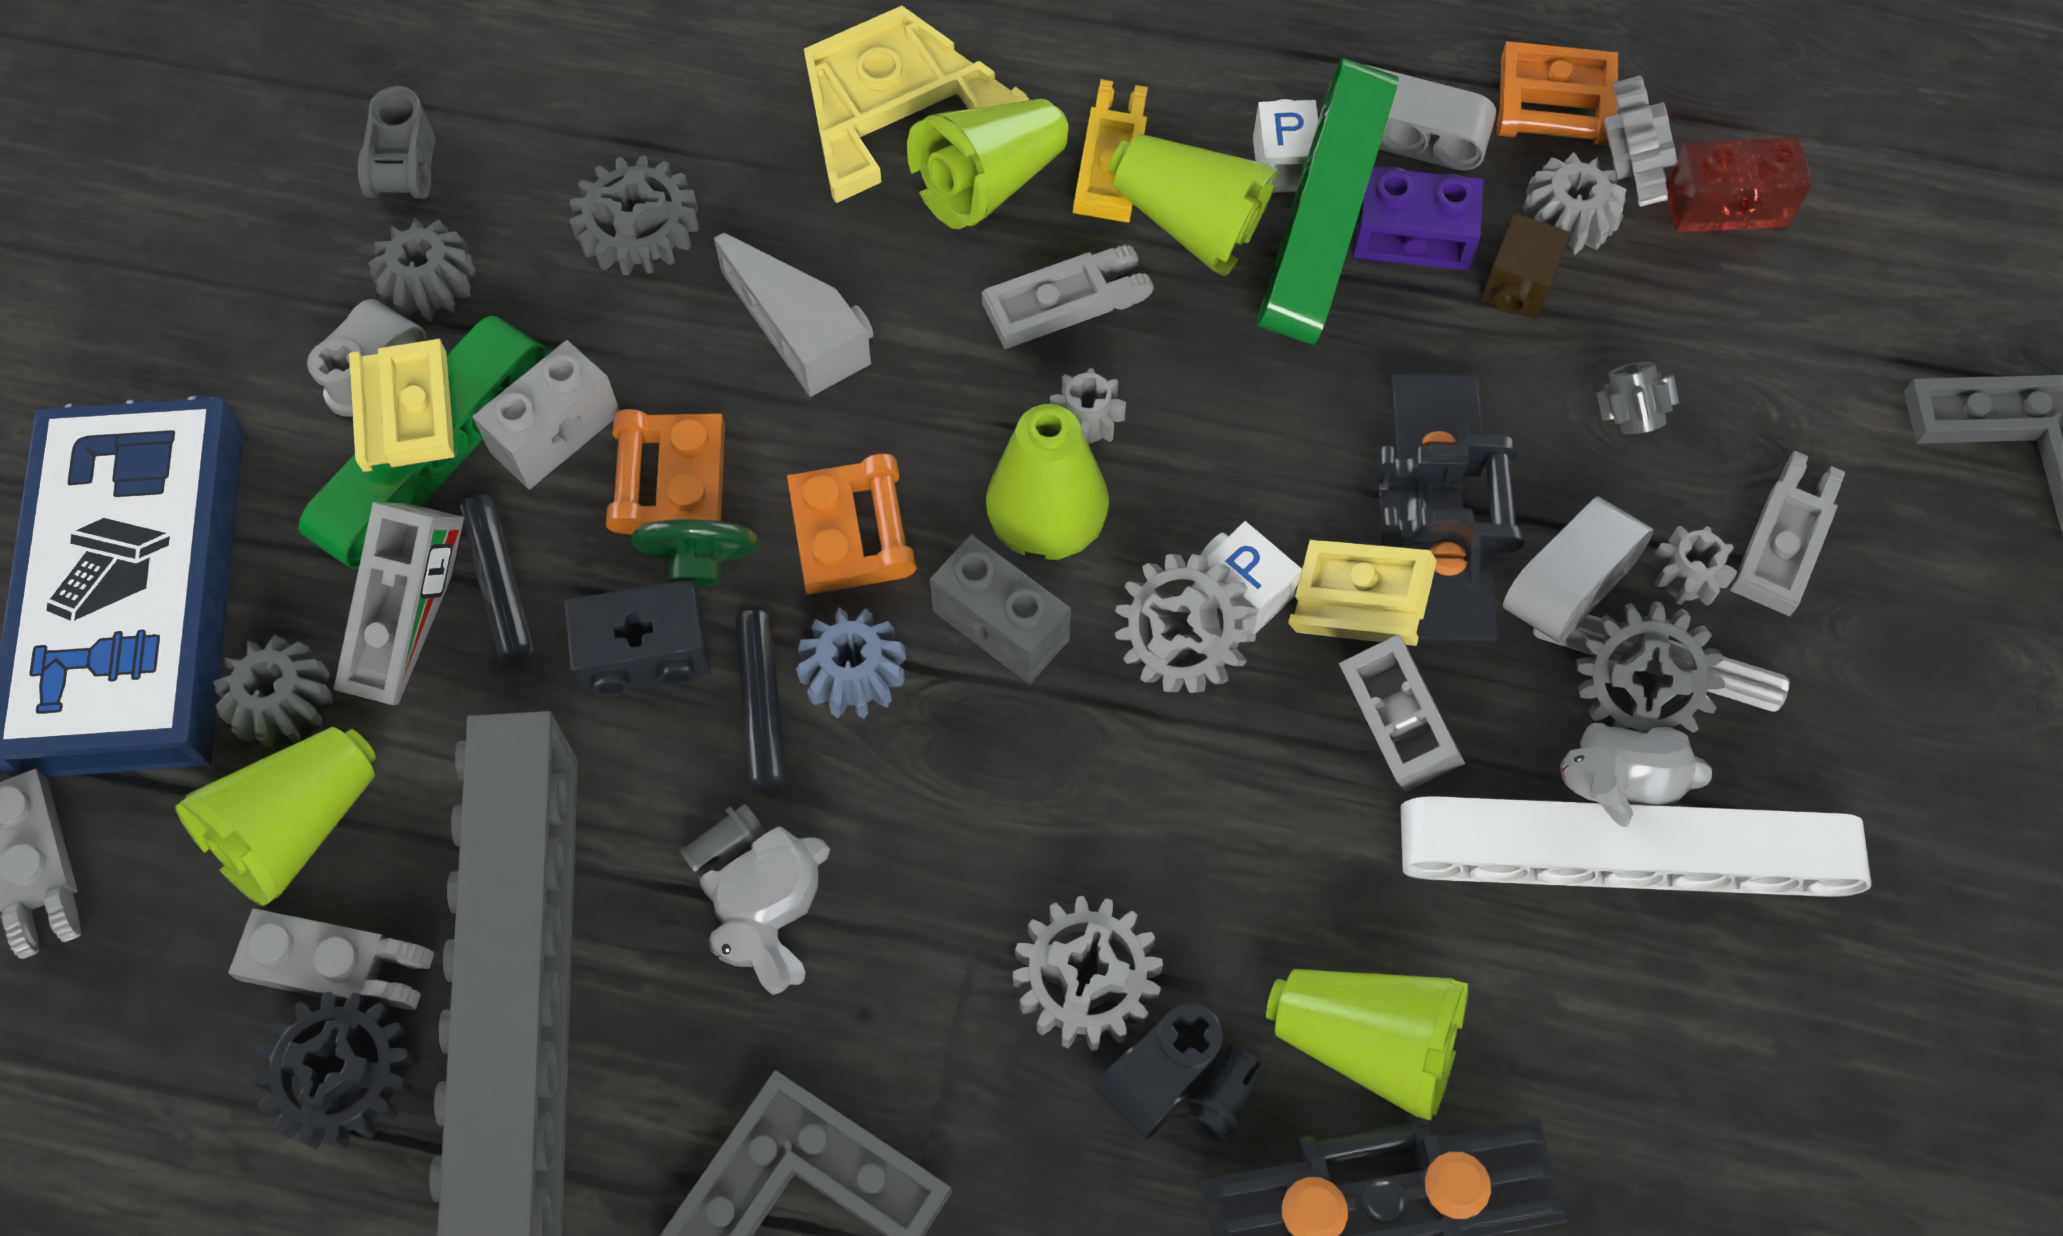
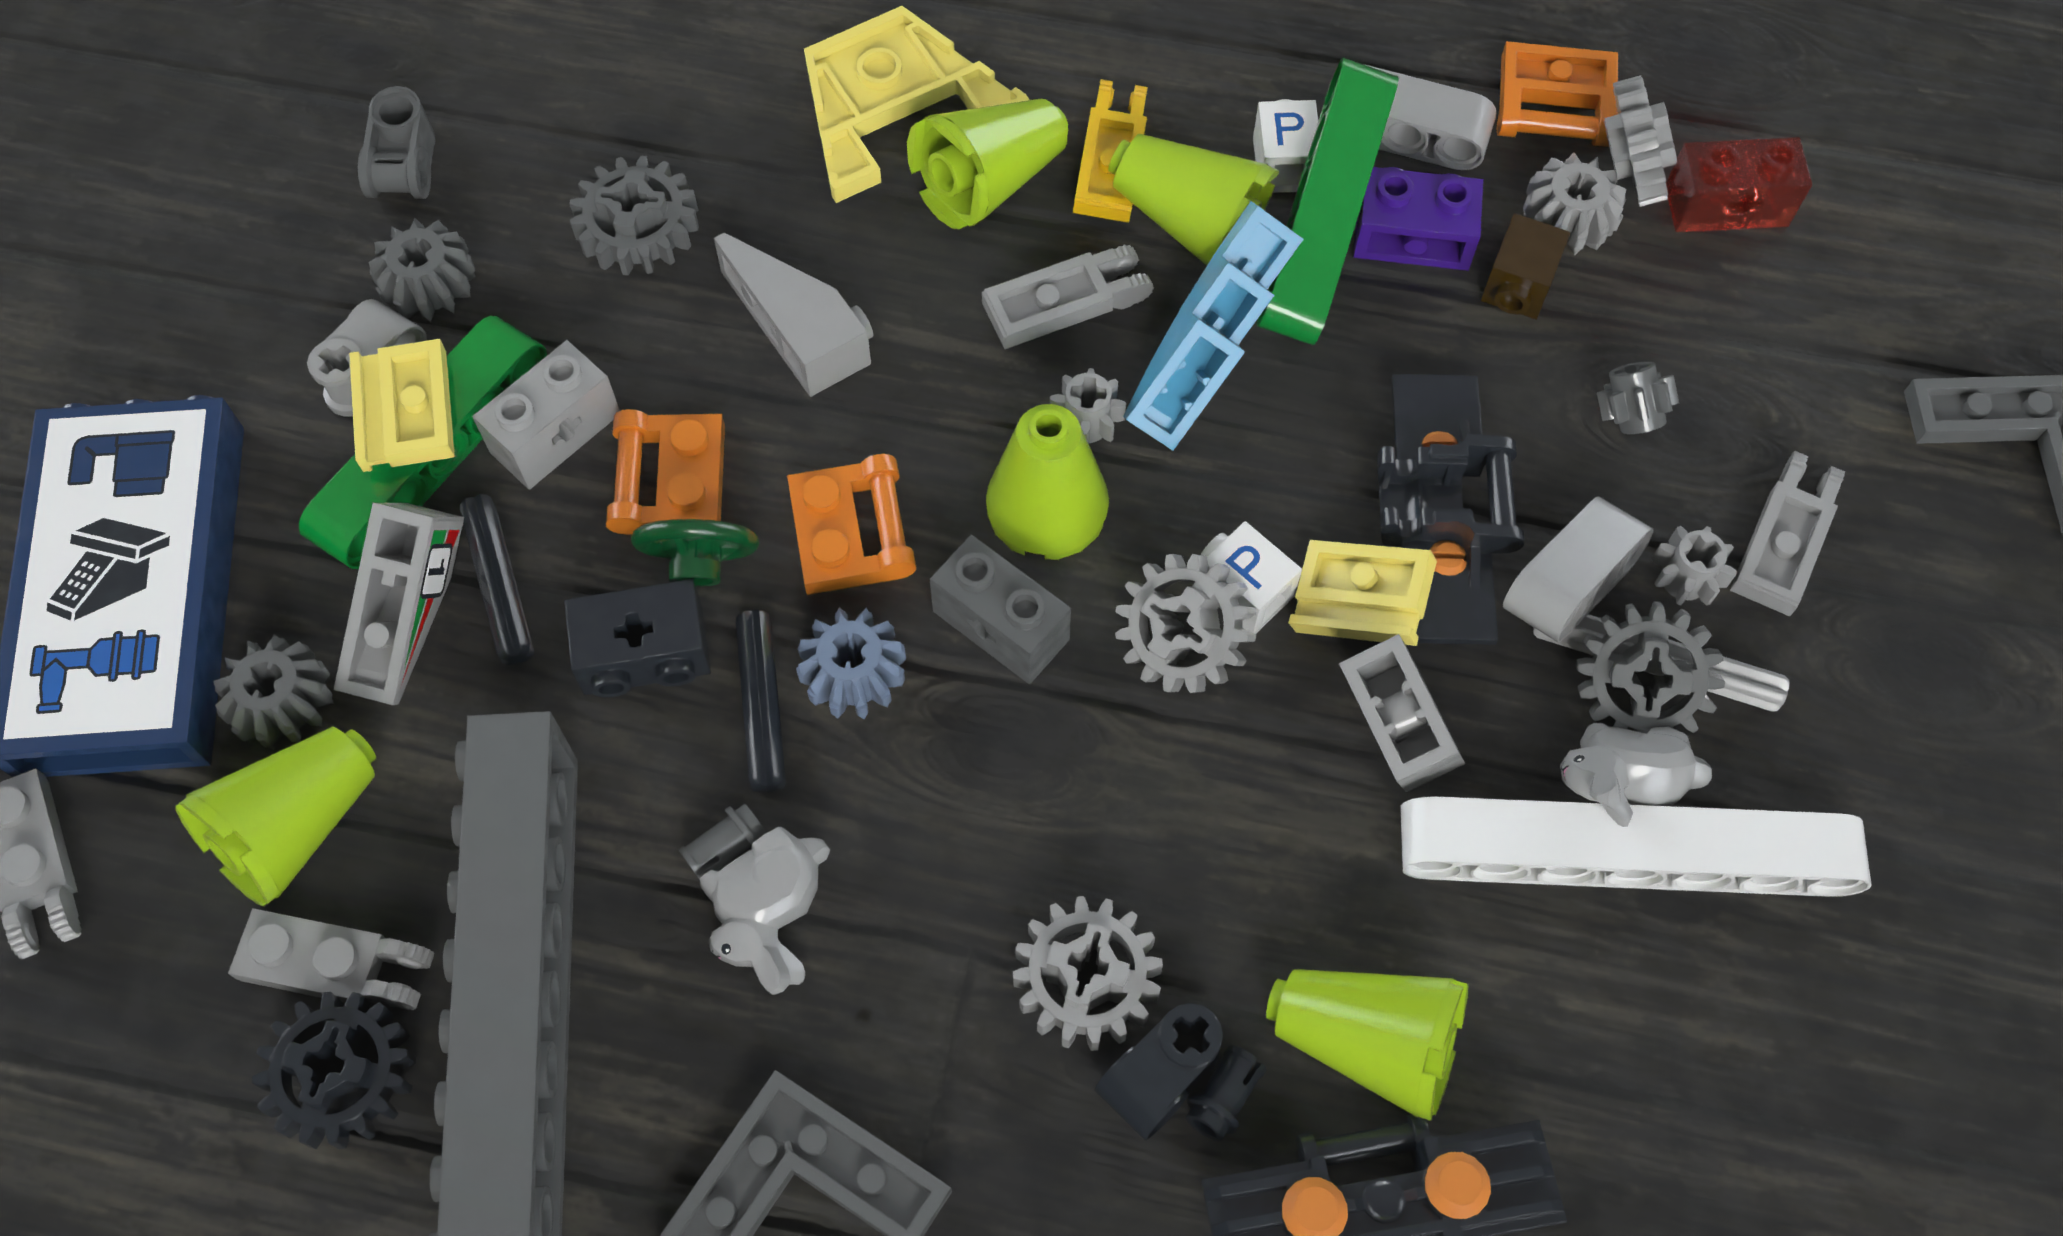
none -> dark azure slope [1123,201,1304,450]

